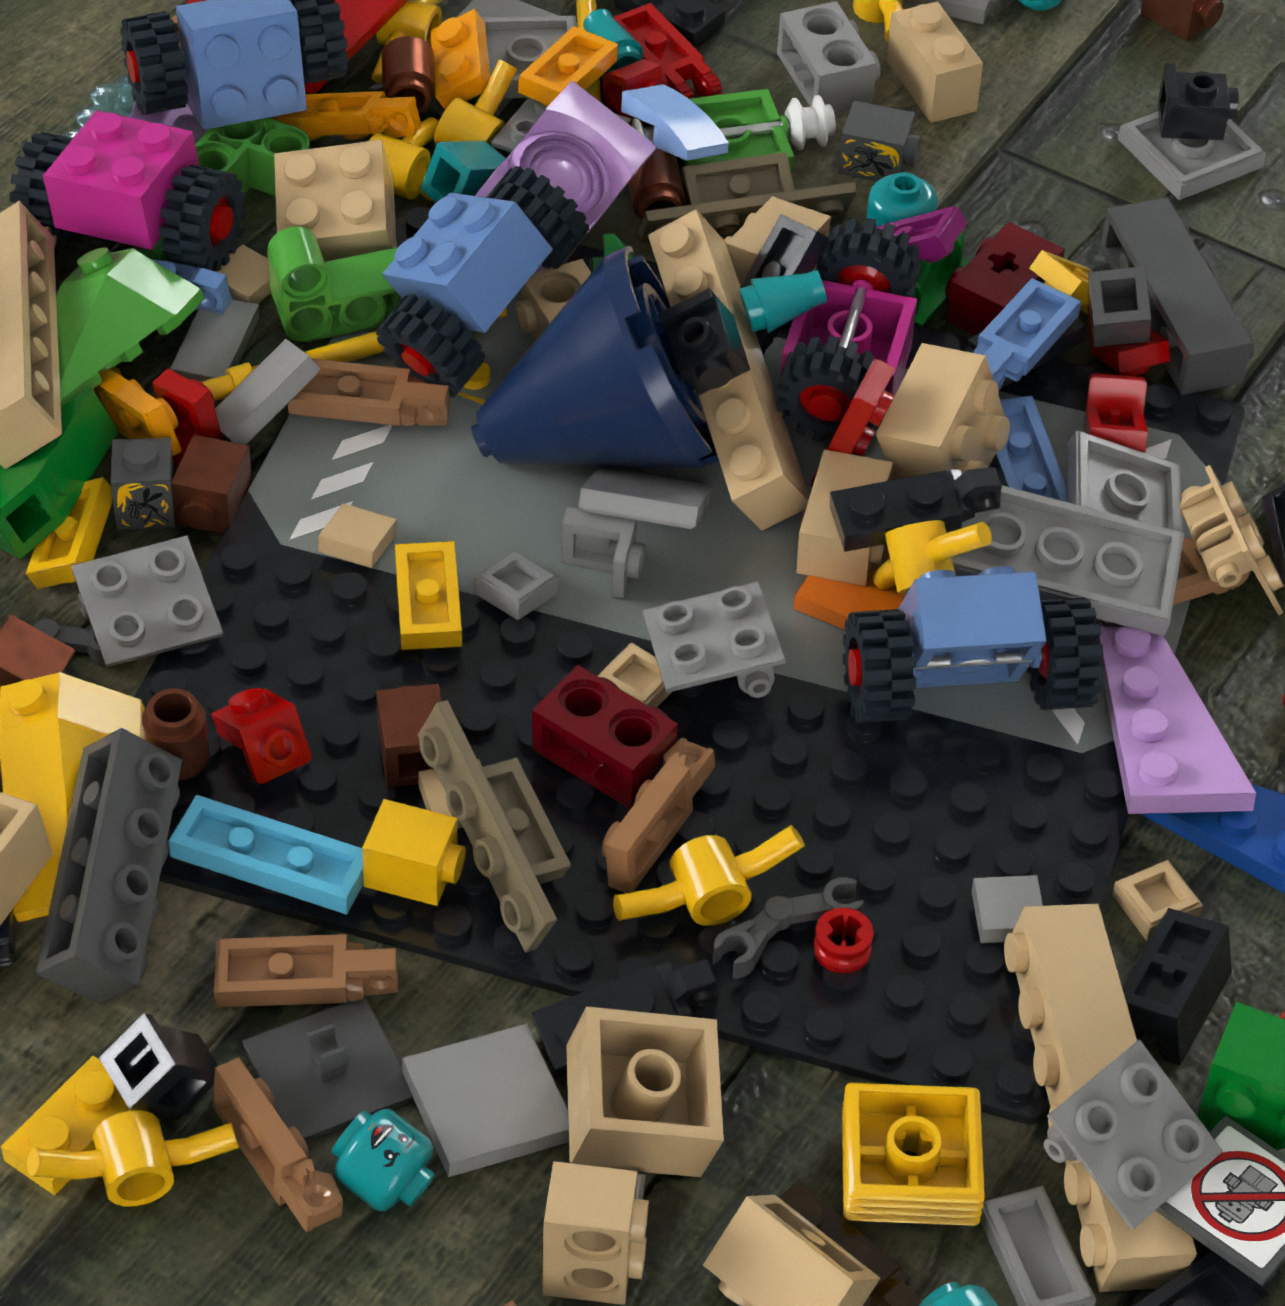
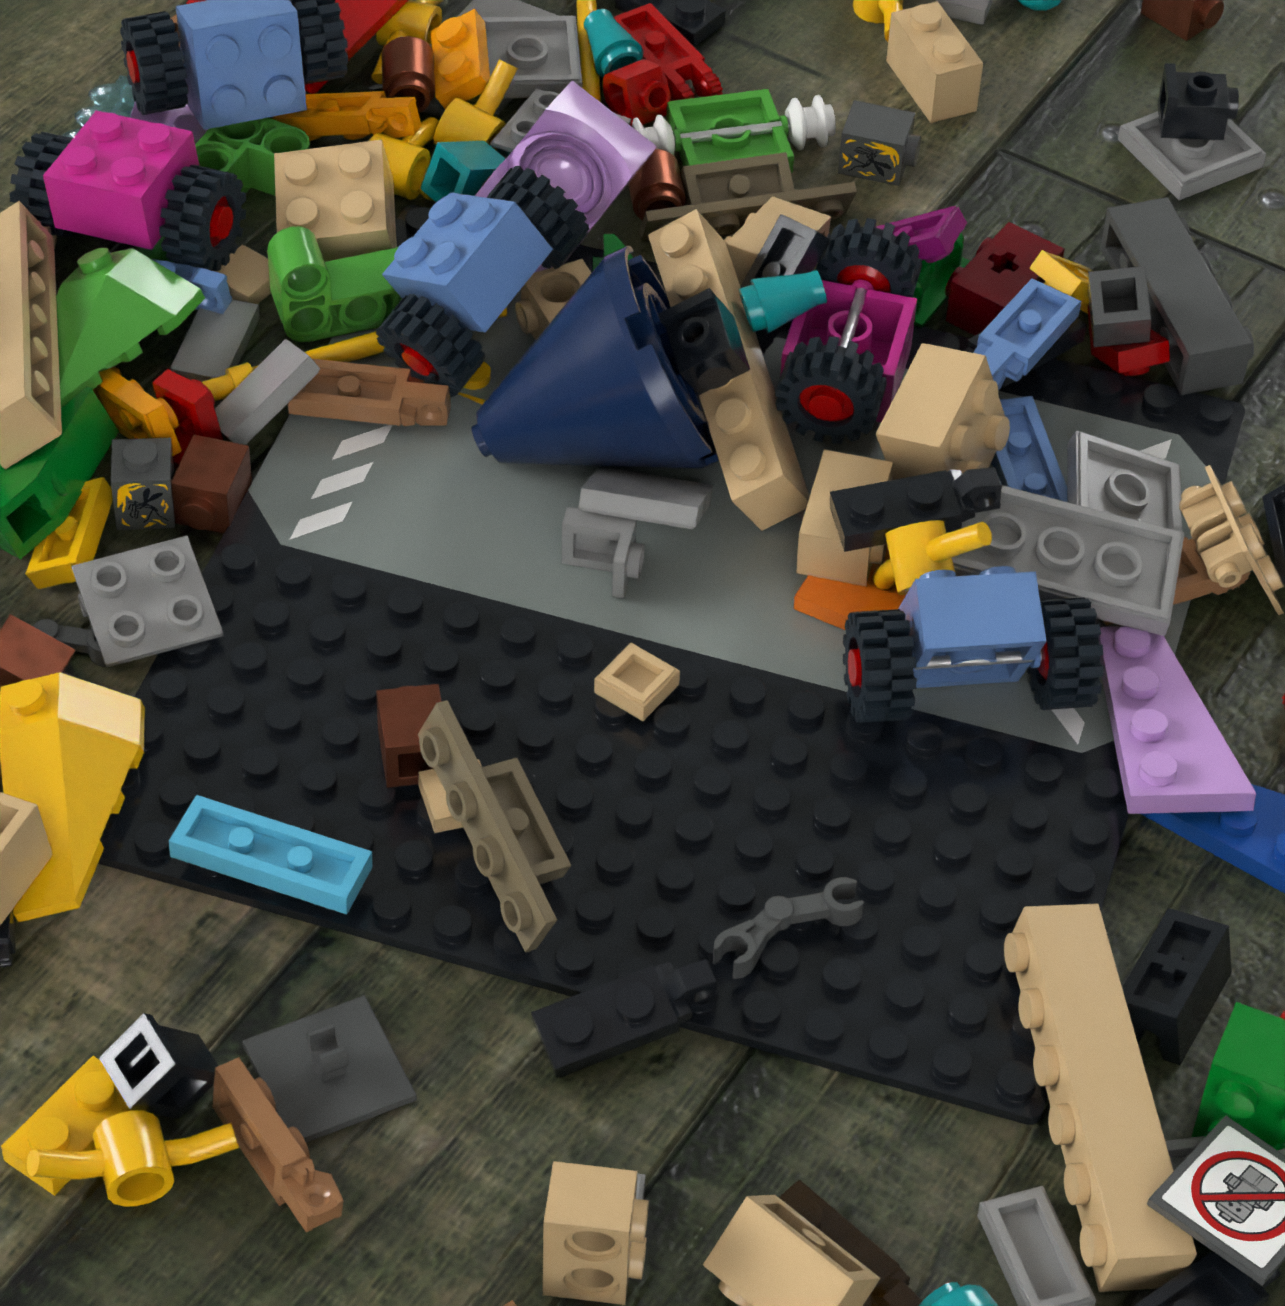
dark grey brick [36,728,182,1004] -> none
copper brick [142,688,210,780] -> none
red bracket [211,688,312,784] -> none
medium nougat hinge [214,934,398,1008] -> none
tan tile [318,503,397,568] -> none
teal head [331,1109,436,1211] -> none
yellow brick [362,799,466,906] -> none
yellow plate [395,541,462,650] -> none
light grey tile [401,1023,569,1177] -> none
light grey tile [474,551,559,620] -> none
light orange plate [518,26,618,107] -> none
dark red brick [532,665,678,809] -> none
tan brick [566,1006,724,1177] -> none
medium nougat hinge [602,738,715,893] -> none
yellow piece [613,825,805,926] -> none
light blue slope [621,84,729,161] -> none
light grey hinge [642,581,786,698] -> none
light grey brick [777,1,881,112] -> none
red hinge [810,359,896,487] -> none
red bush [813,907,874,974] -> none
yellow brick [842,1083,985,1226] -> none
teal head [866,172,938,226] -> none
light grey tile [971,875,1043,943] -> none
light grey hinge [1044,1040,1223,1230] -> none
red bracket [1083,374,1148,453] -> none
tan tile [1112,860,1203,941] -> none

